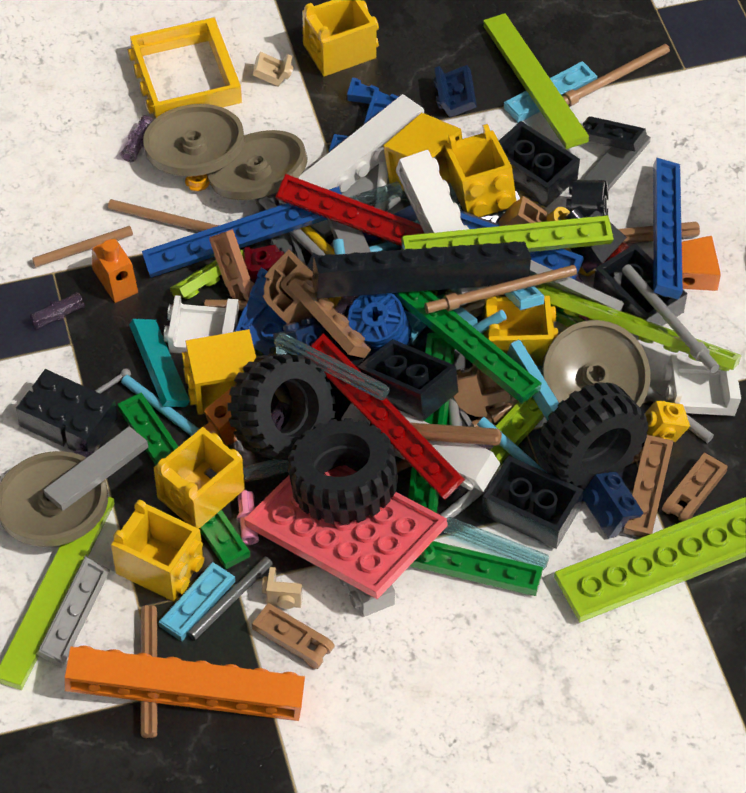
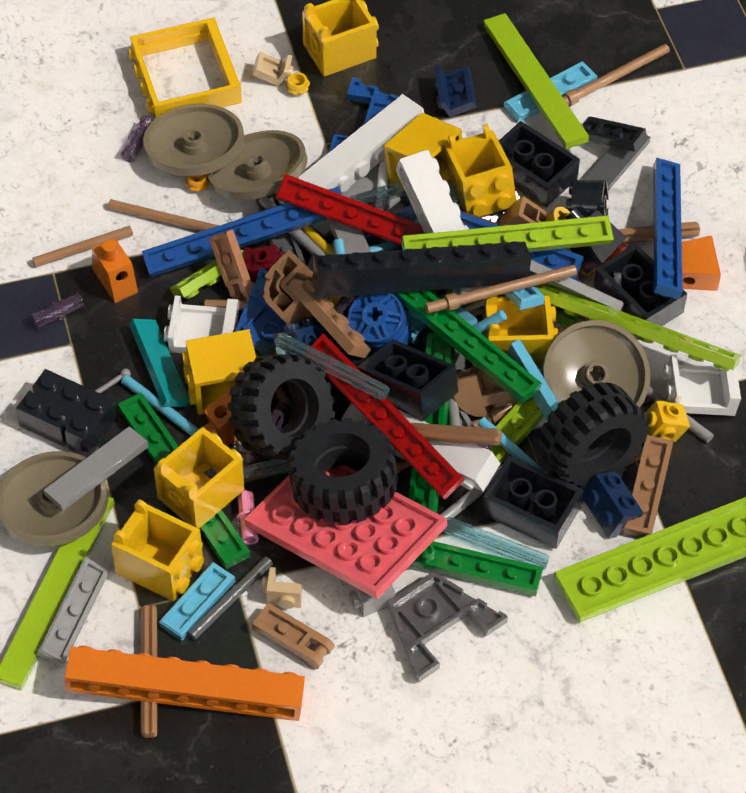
light grey bar [622,265,720,373] -> none
medium nougat plate [662,452,728,522] -> none
none -> yellow plate [285,72,310,95]
none -> flat silver wing [388,571,508,682]

